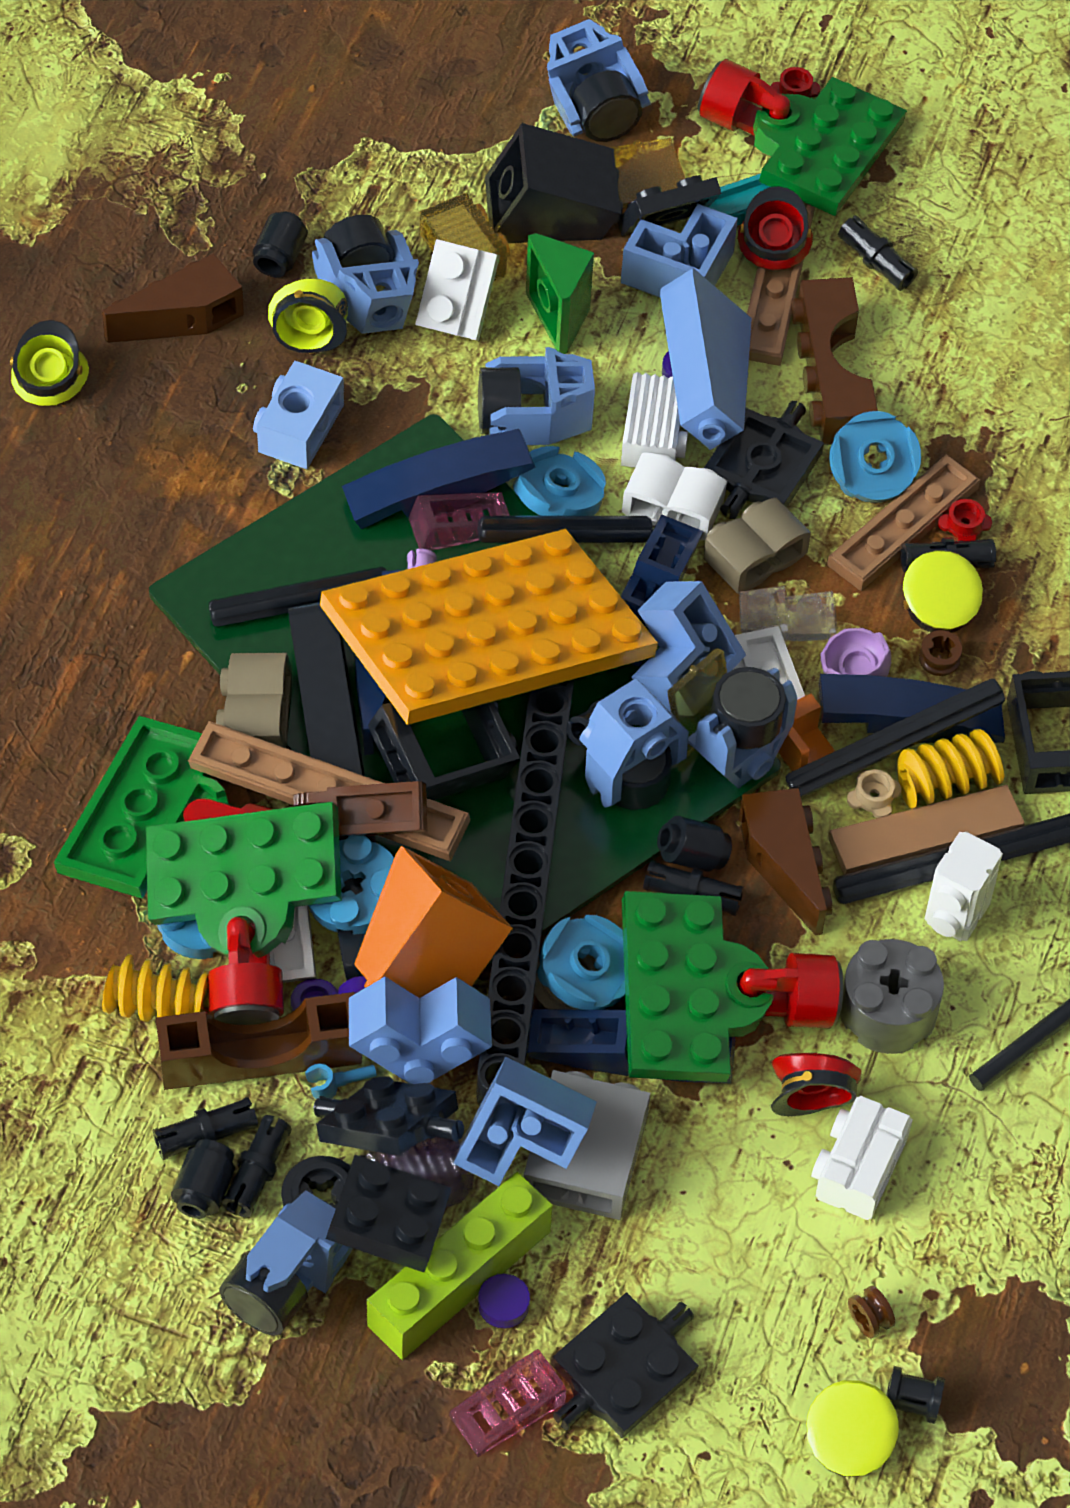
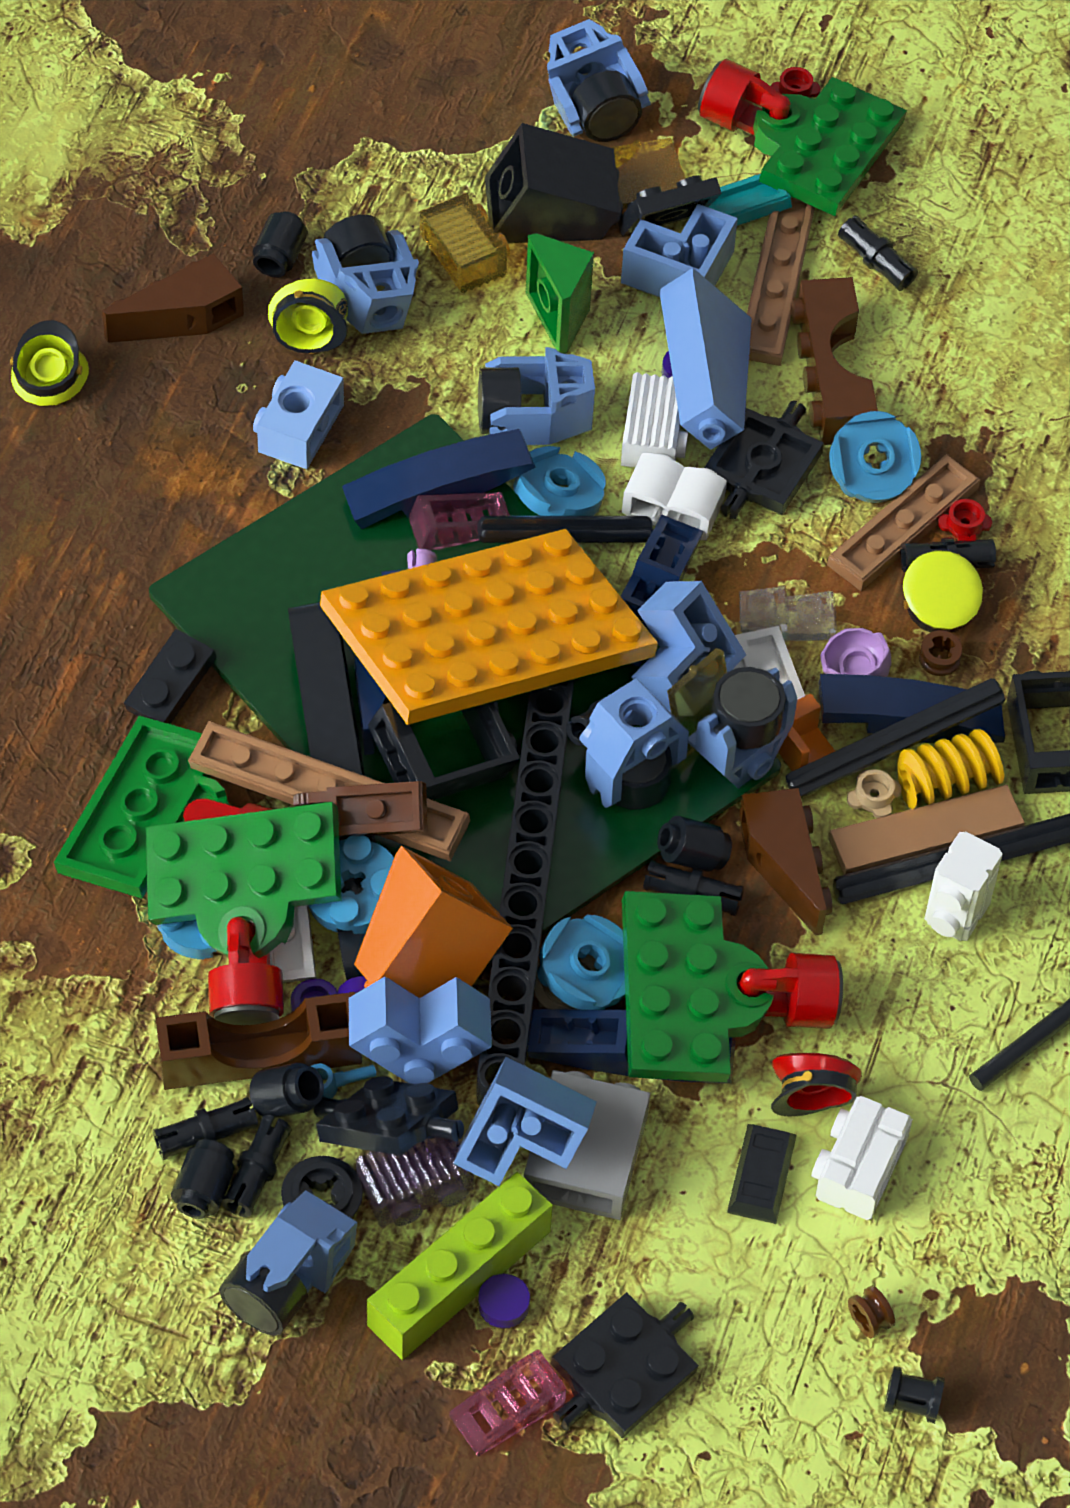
yellow piece [102,954,209,1022] -> none
black axle [209,567,387,627] -> none
dark tan brick [216,653,292,748] -> none
black plate [326,1155,452,1272] -> none
white plate [415,239,500,341] -> none
dark tan brick [703,498,811,594] -> none
red piece [737,186,813,270] -> none
neon yellow piece [806,1380,899,1477] -> none
flat silver brick [840,939,944,1054] -> none
none -> black plate [124,629,217,724]
none -> black brick [249,1063,324,1118]
none -> black tile [727,1124,796,1224]

